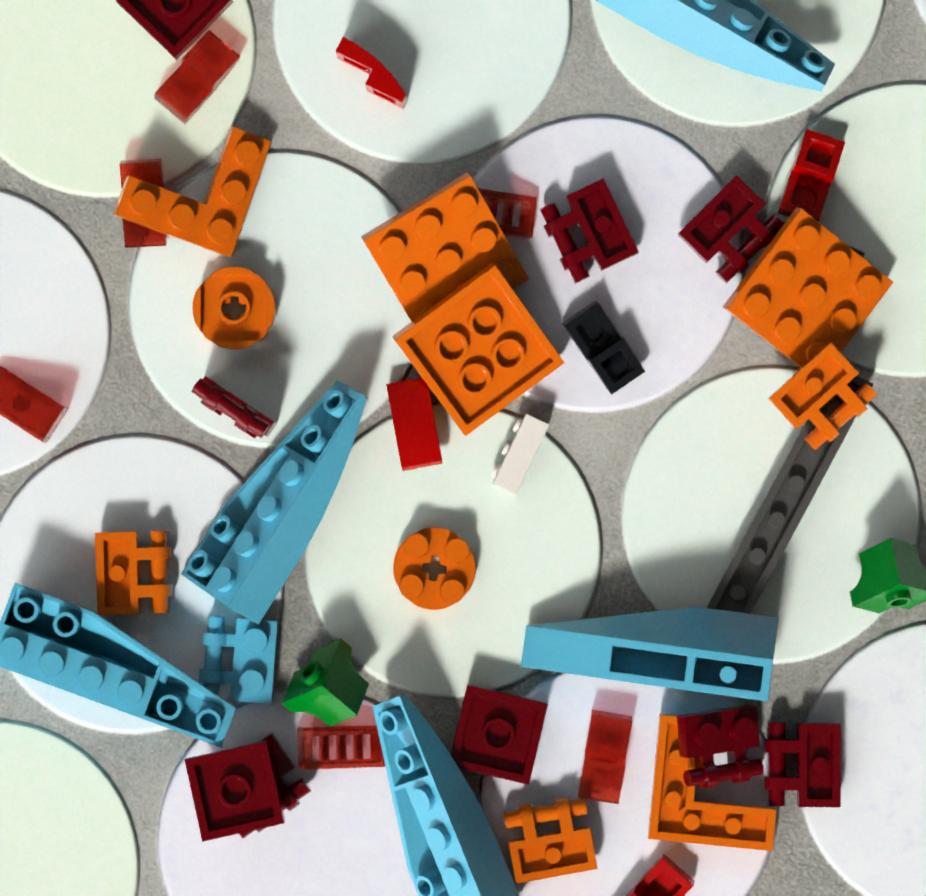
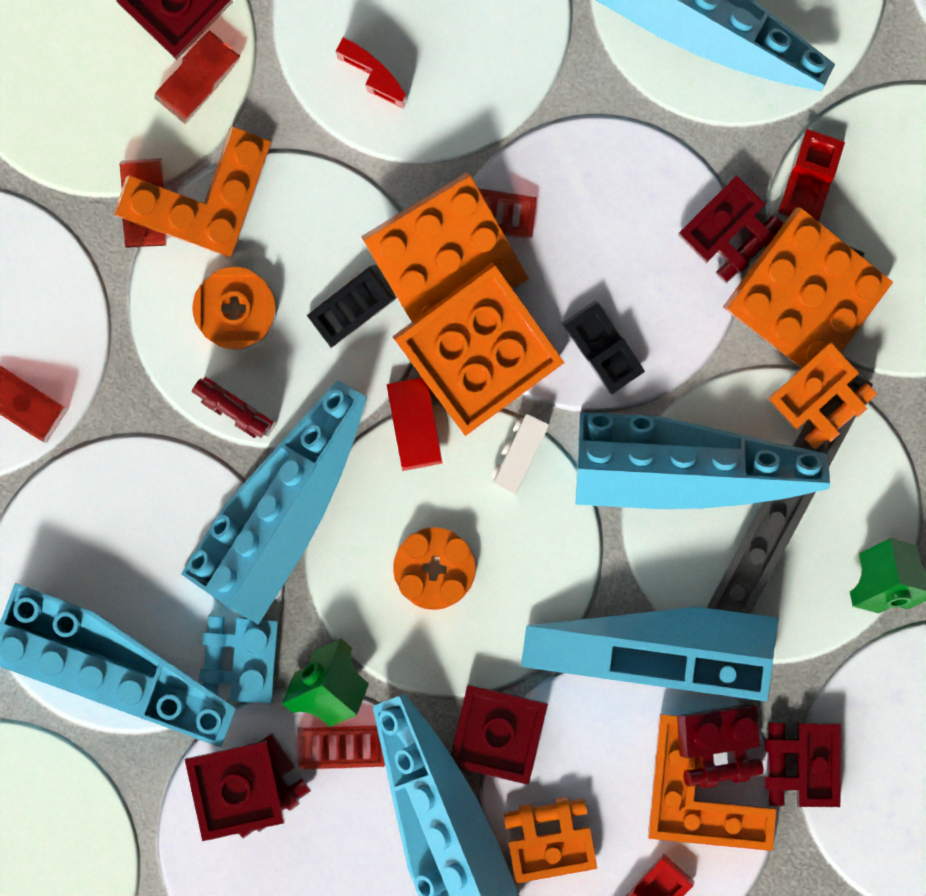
orange plate [95,530,173,615] -> none
dark red plate [540,178,639,284] -> none
clear red slope [578,709,632,804] -> none
none -> black slope [306,264,397,348]
none -> medium azure wedge [575,412,830,509]

